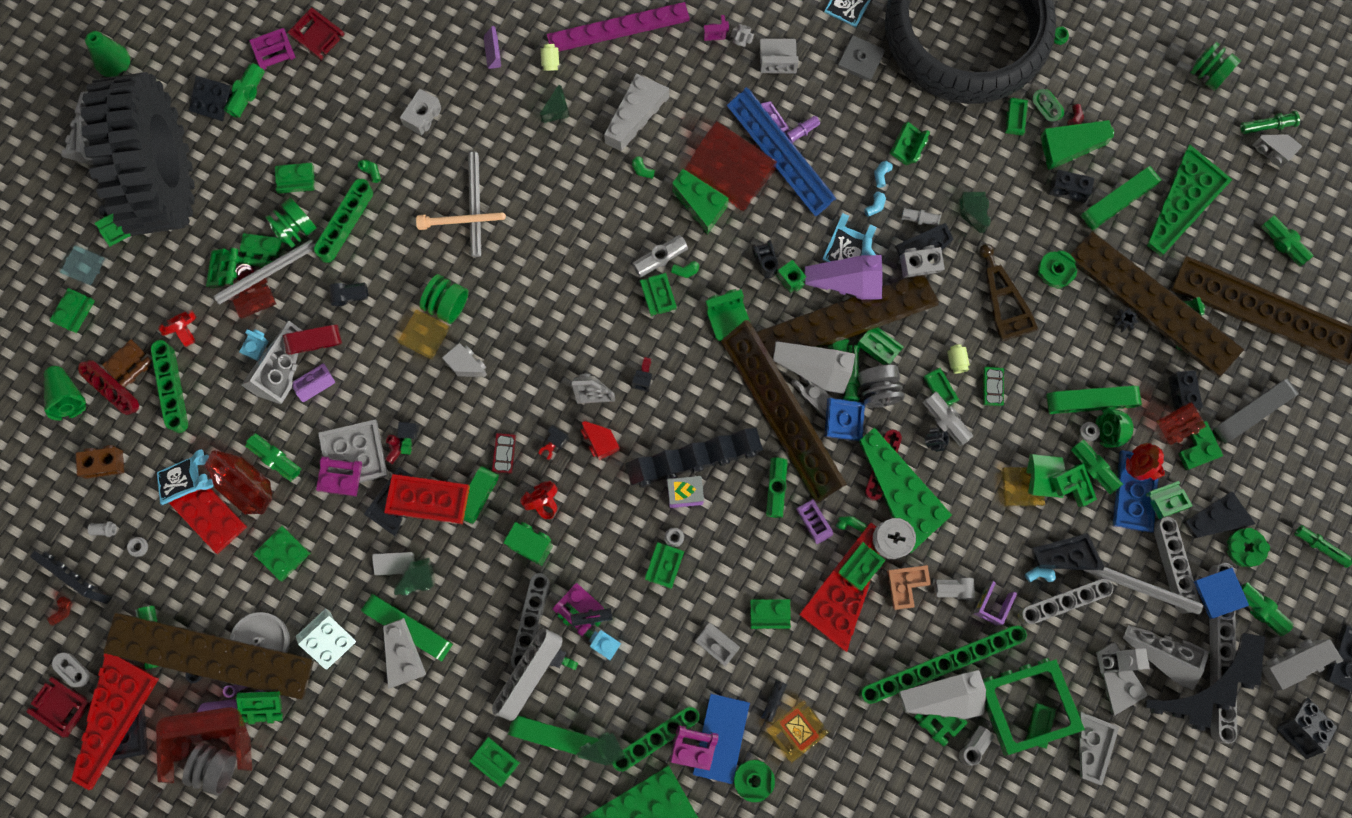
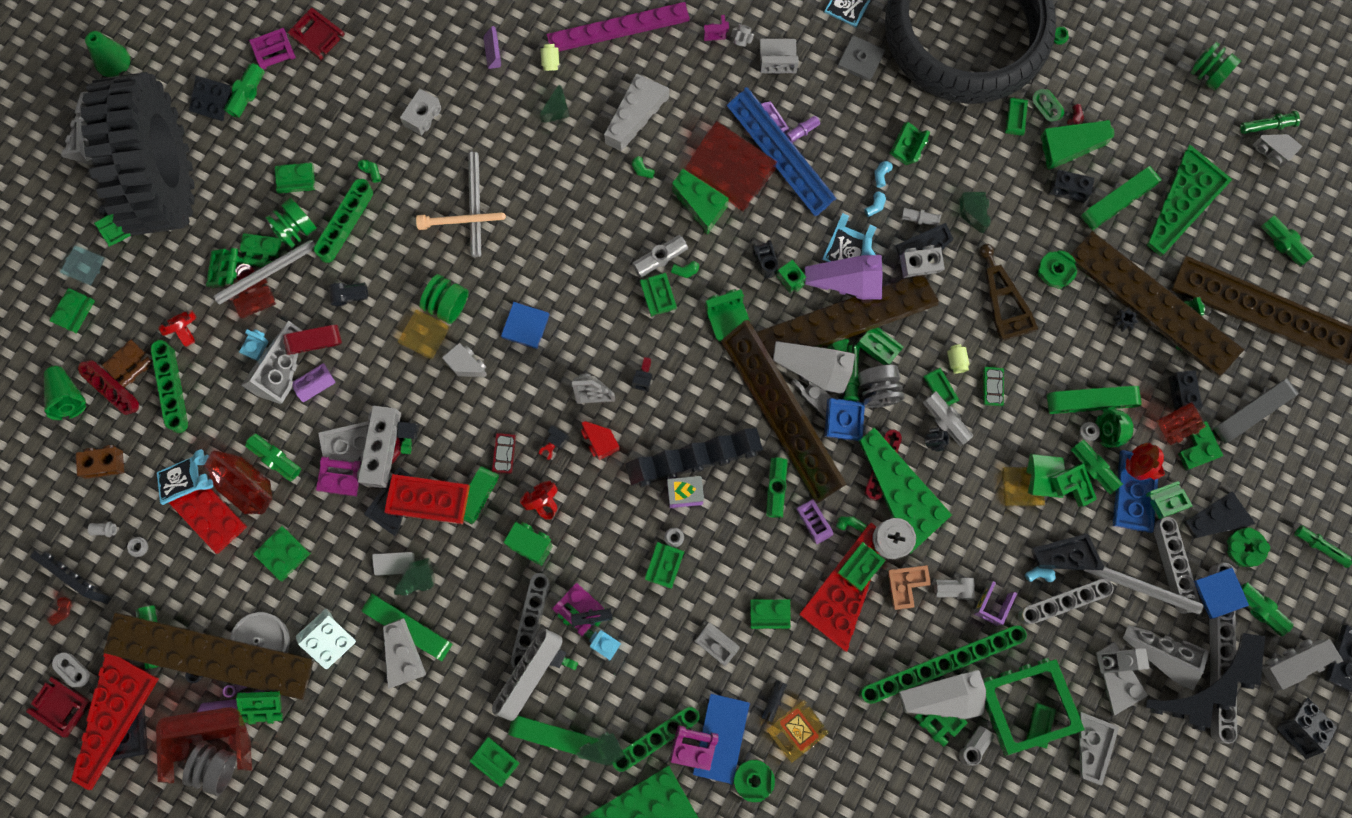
none -> light grey brick [357,406,401,488]
none -> blue tile [501,302,550,349]

